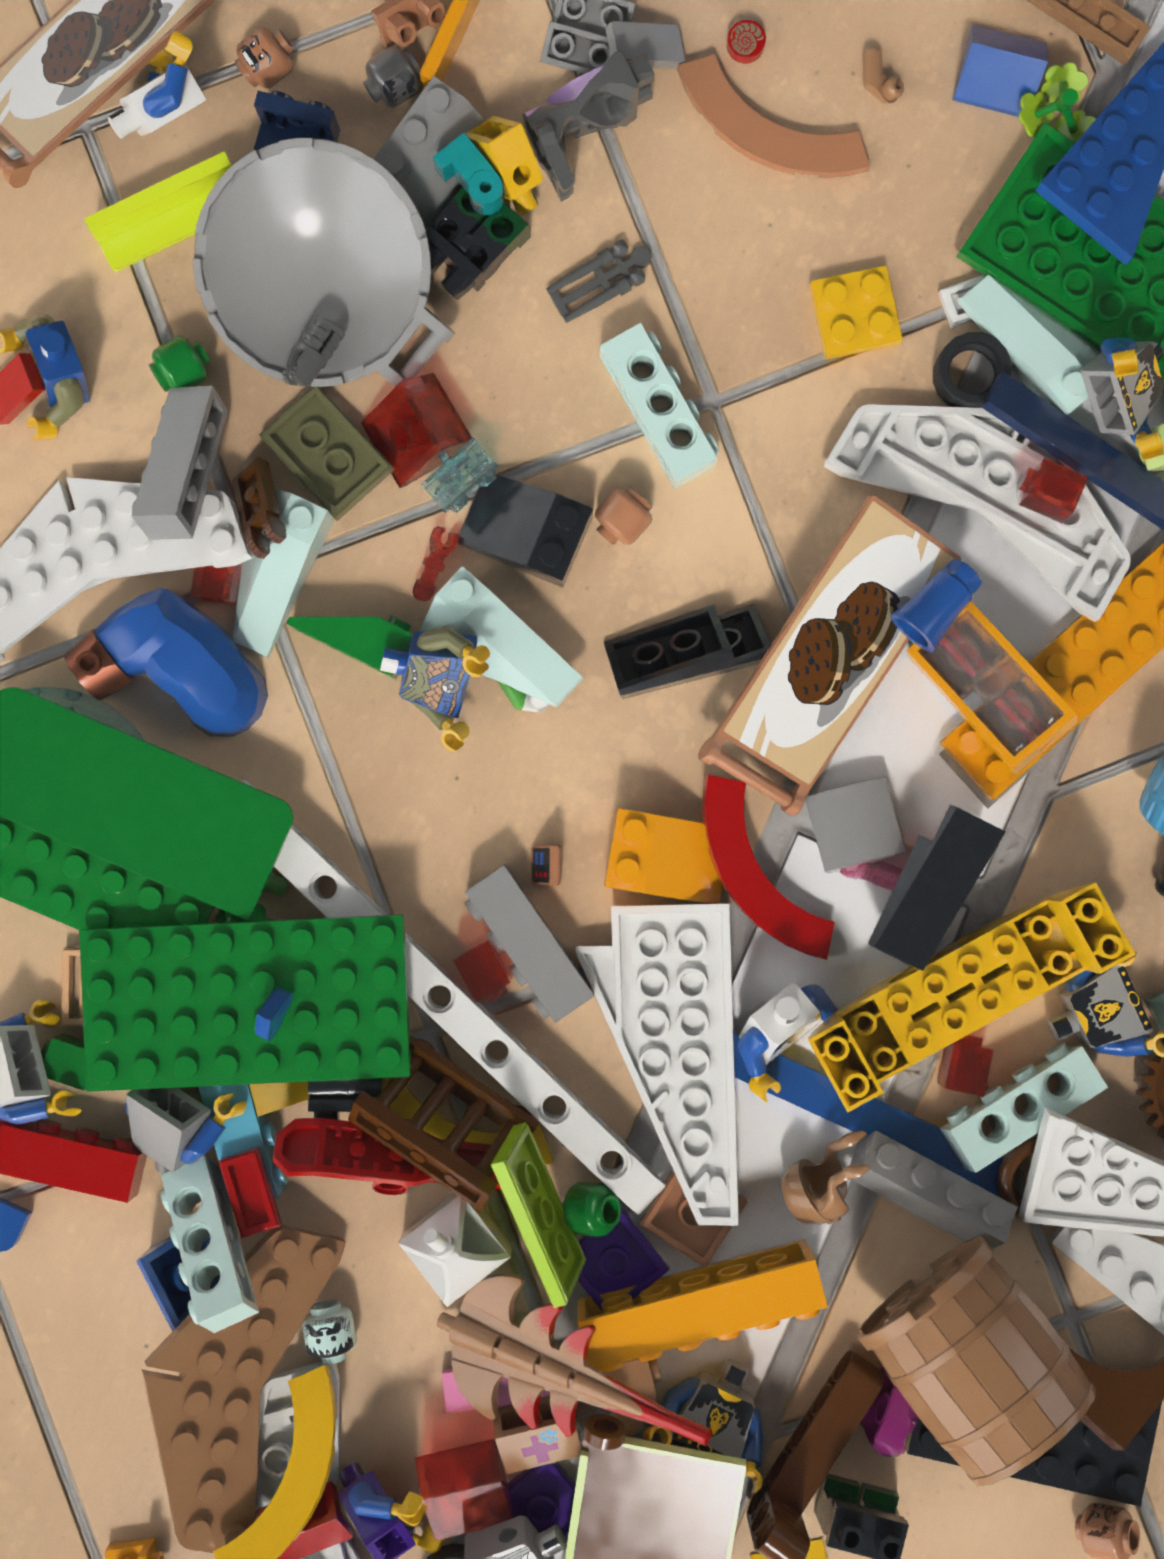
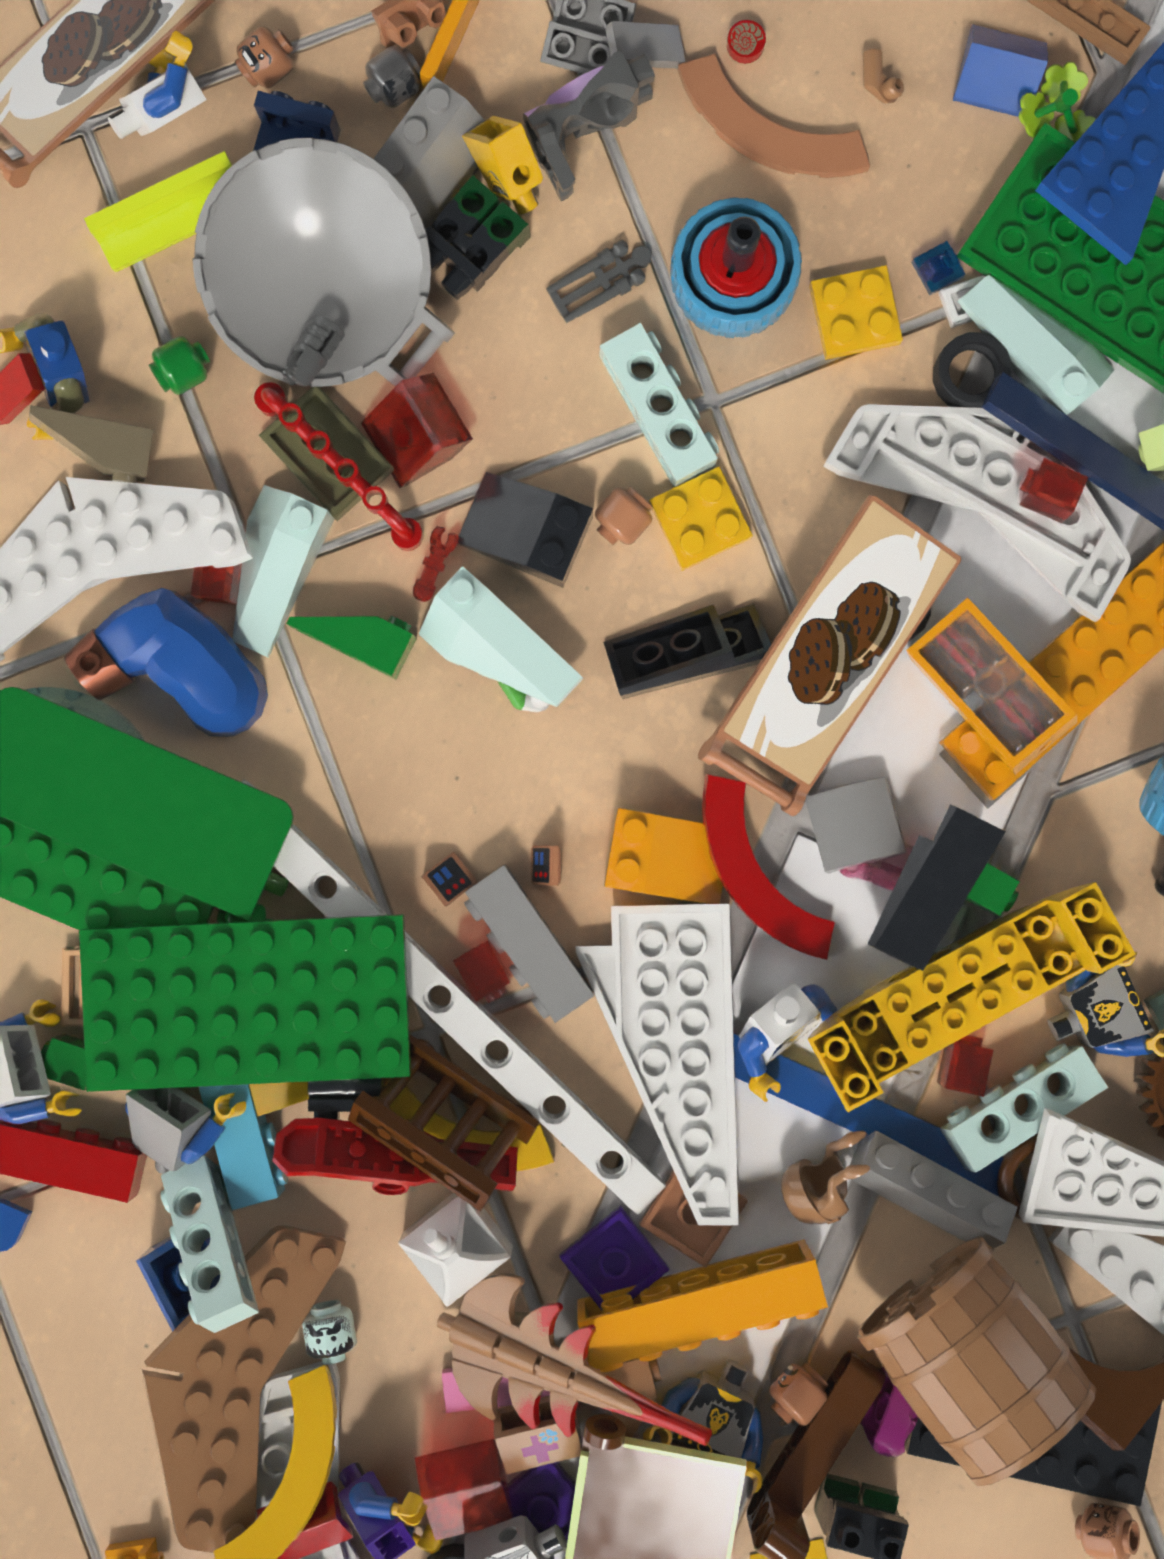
light grey brick [131,386,228,540] -> none
red tile [218,1147,282,1239] -> none
reddish brown hinge [232,456,287,559] -> none
blue tile [255,987,294,1041] -> none
torso [380,626,490,751] -> none
clear light blue hips [421,437,498,513] -> none
teal leg [433,132,504,215] -> none
lime tile [491,1122,586,1308] -> none
green head [562,1182,621,1237] -> none
blue plant [891,559,982,652] -> none
torso [1081,337,1164,460] -> none
none -> dark tan slope [29,405,153,483]
none -> red bar [254,382,423,551]
none -> slope [421,852,478,907]
none -> yellow plate [649,467,753,571]
none -> dark azure wheel [670,197,802,338]
none -> nougat head [769,1363,828,1426]
none -> tile [911,241,965,296]
none -> green brick [966,863,1020,916]

